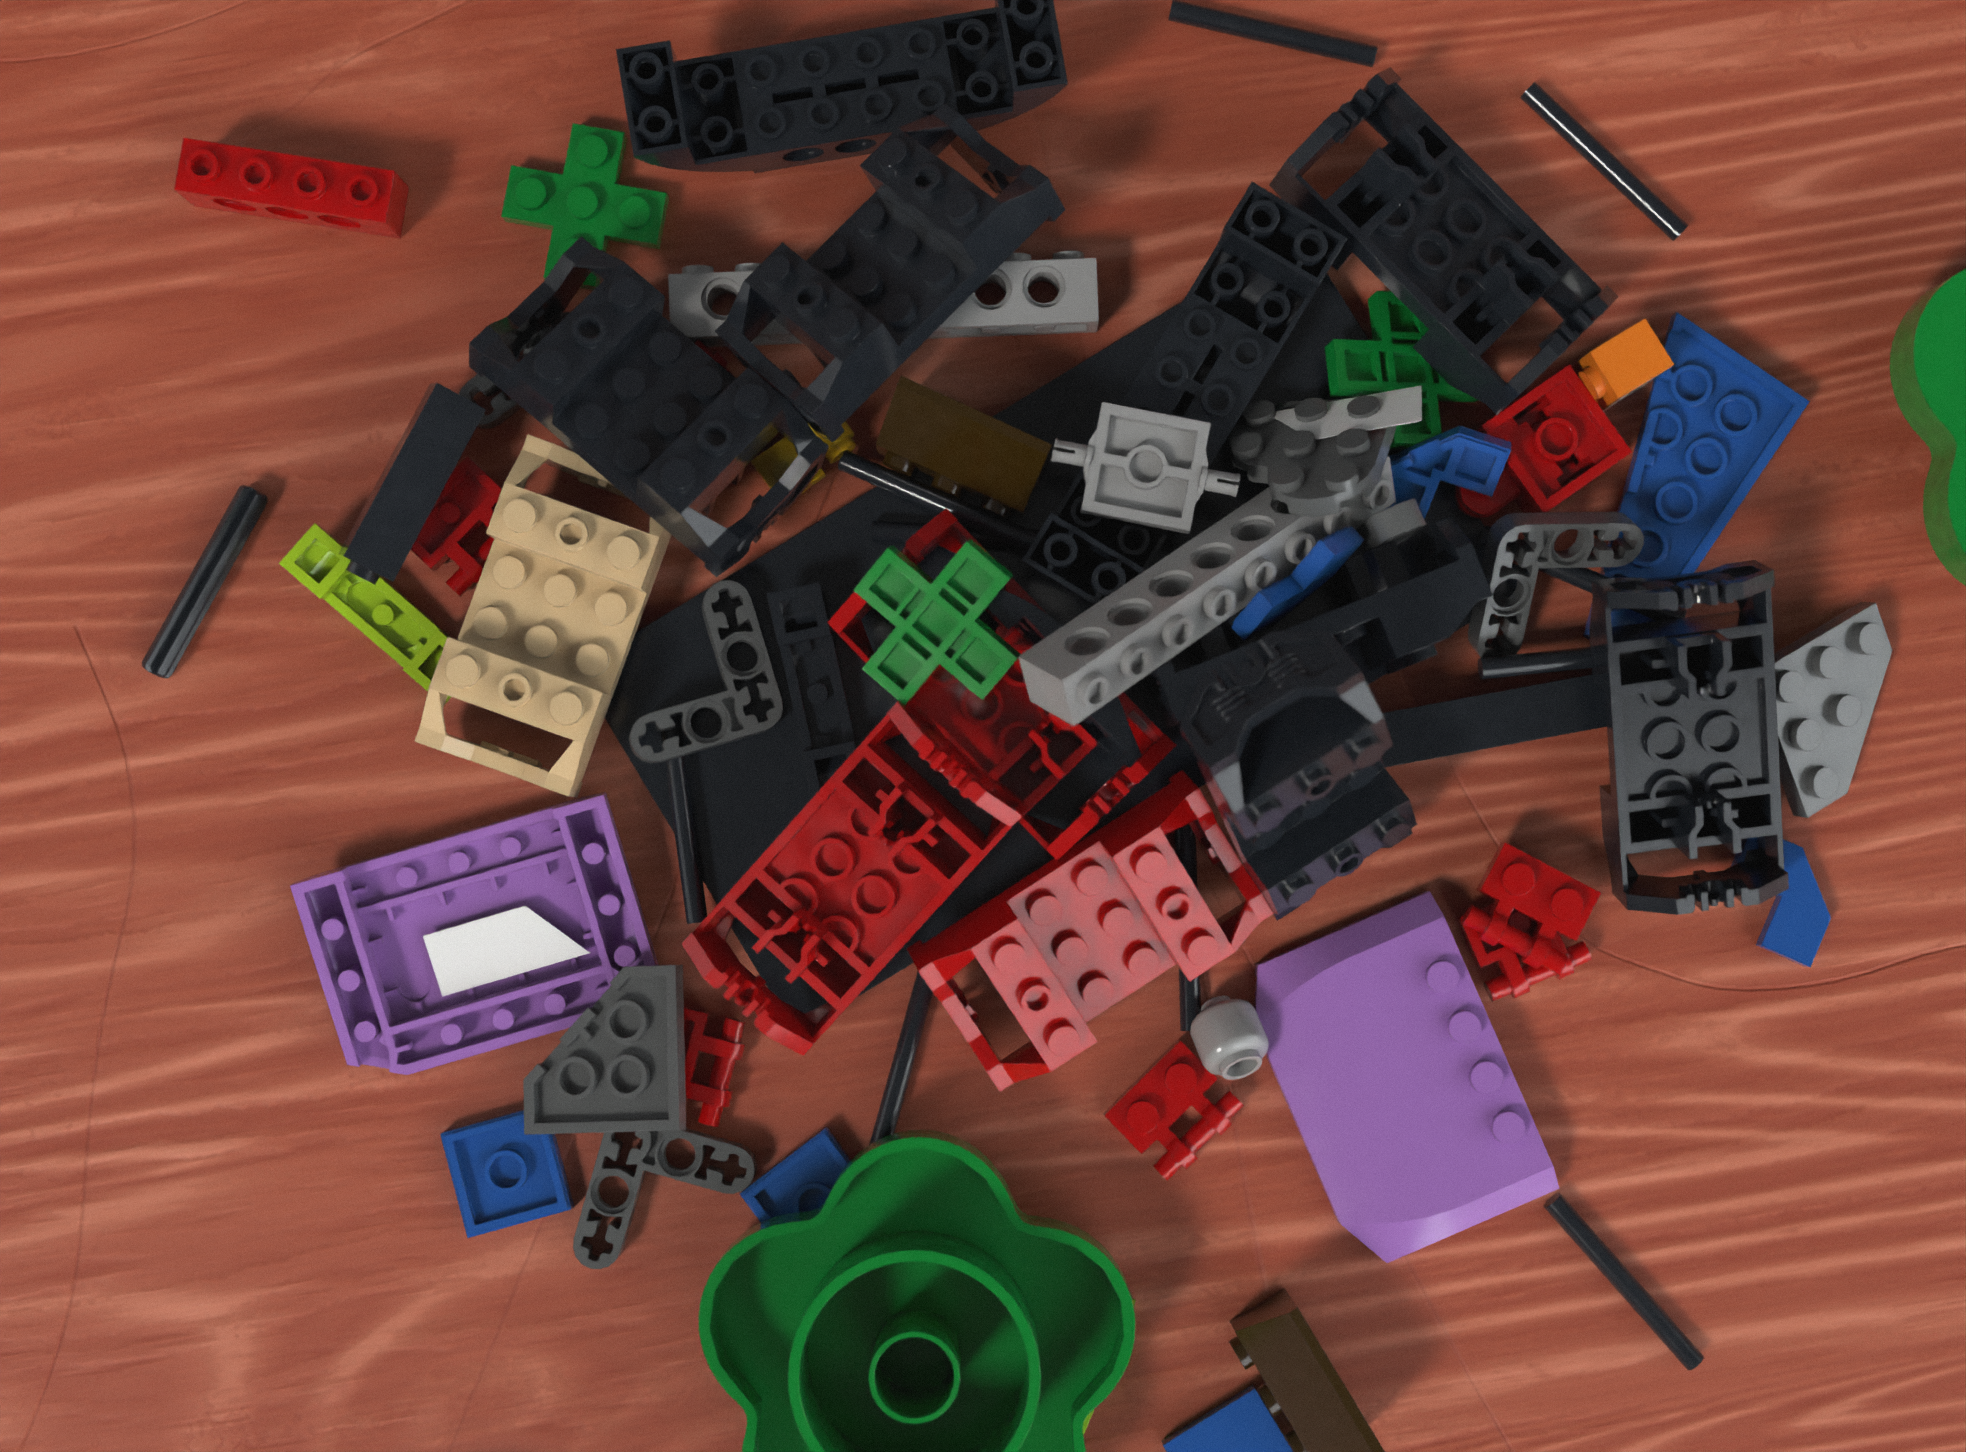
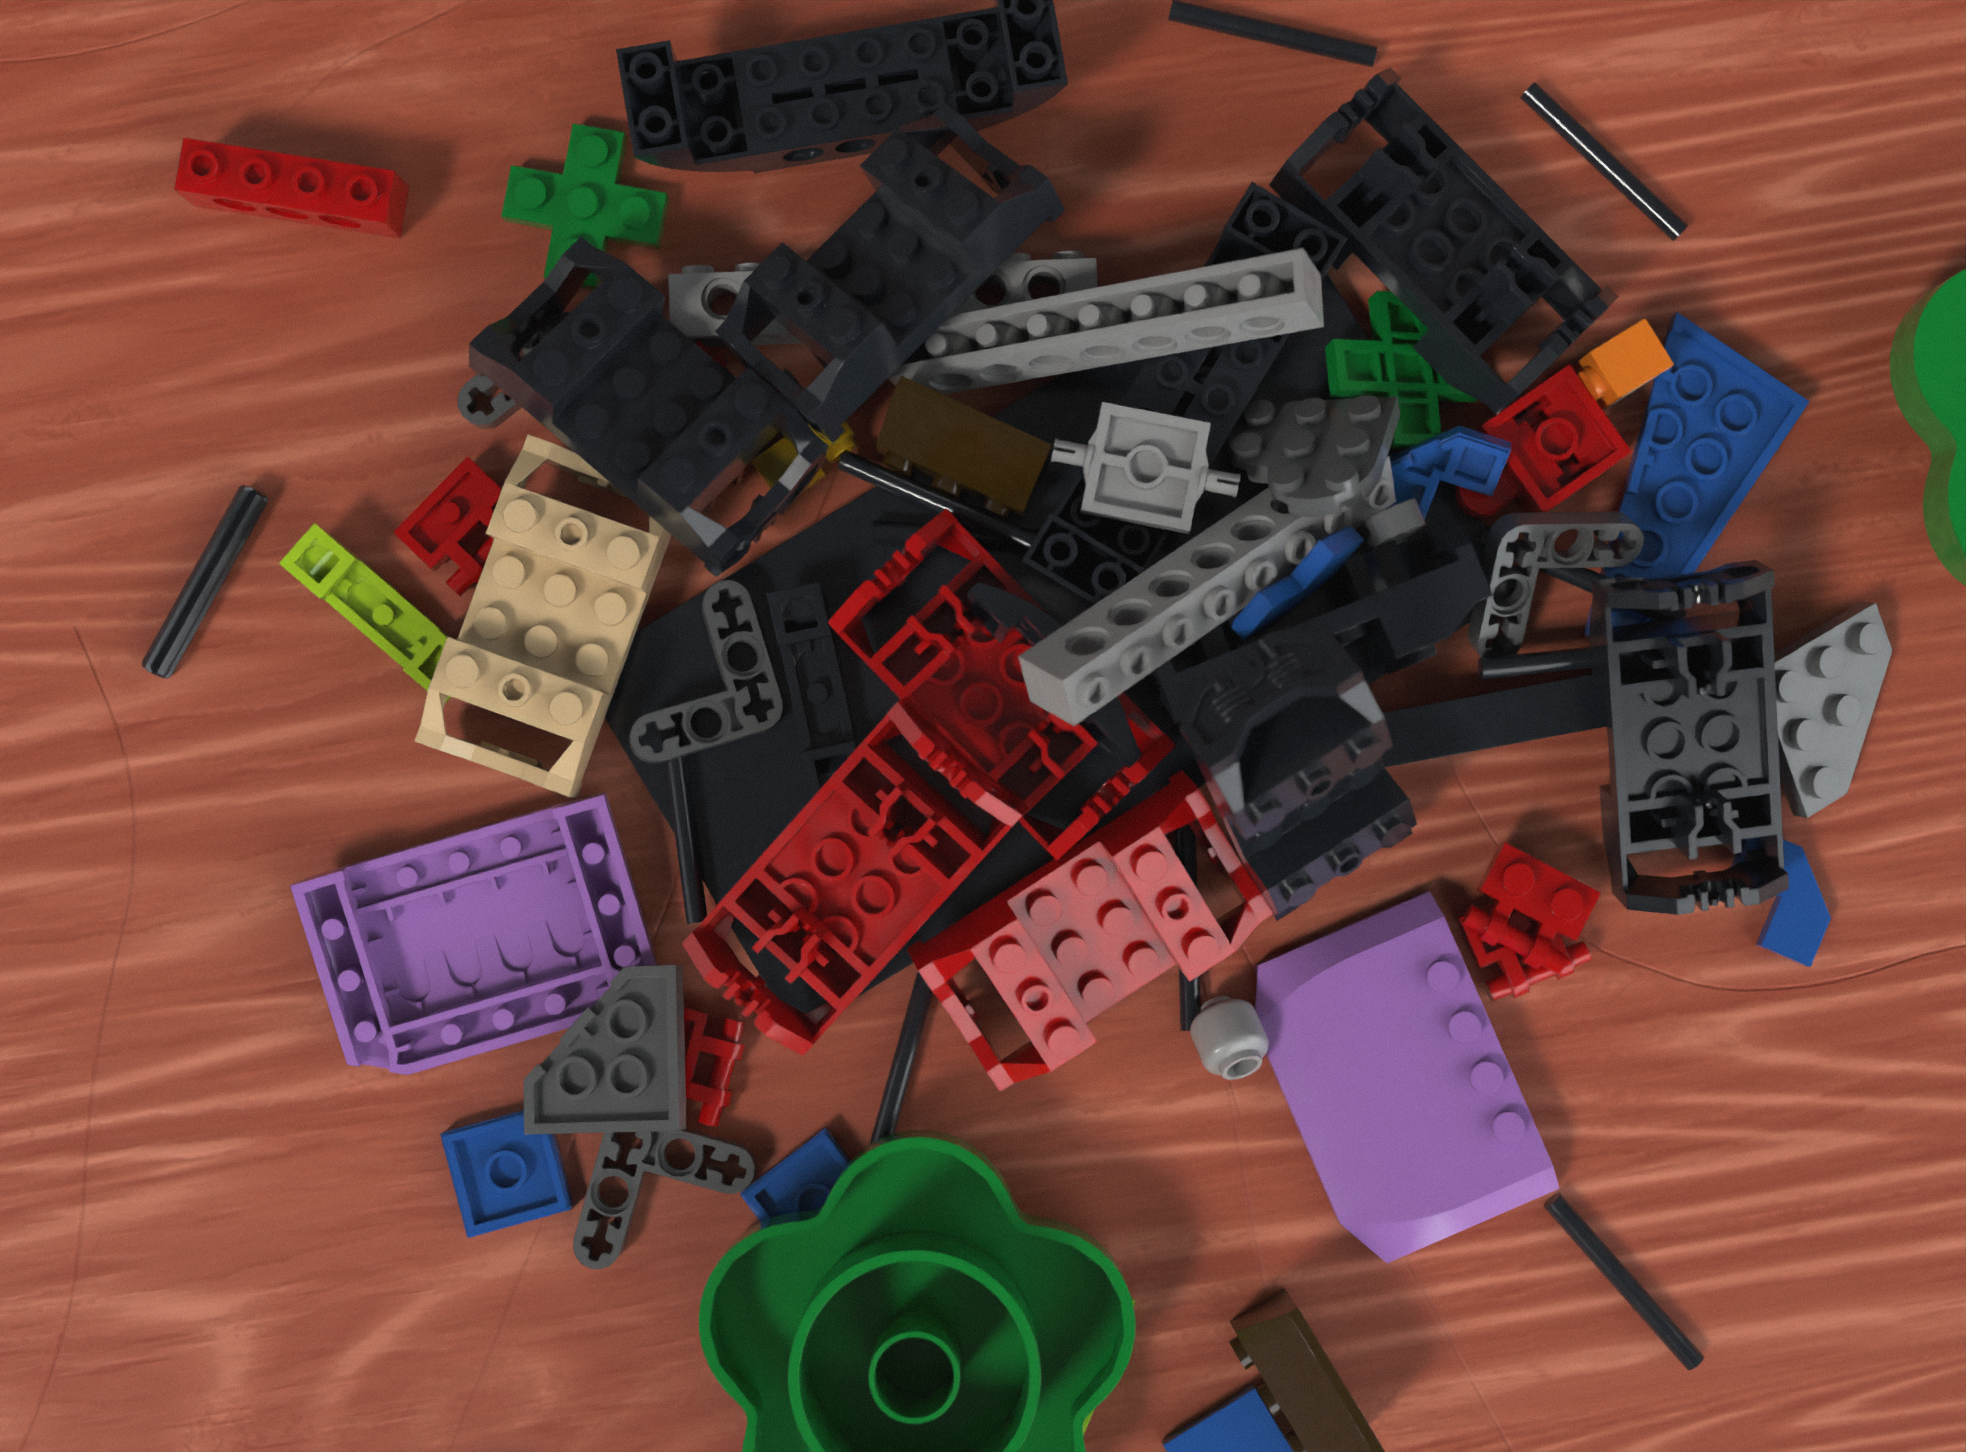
black brick [338,383,486,585] -> none
white sticker [423,906,590,997] -> none
green plate [853,539,1021,705] -> none
red plate [1103,1039,1244,1181] -> none
white sticker [1274,385,1422,440] -> none
none -> light grey brick [888,248,1324,395]

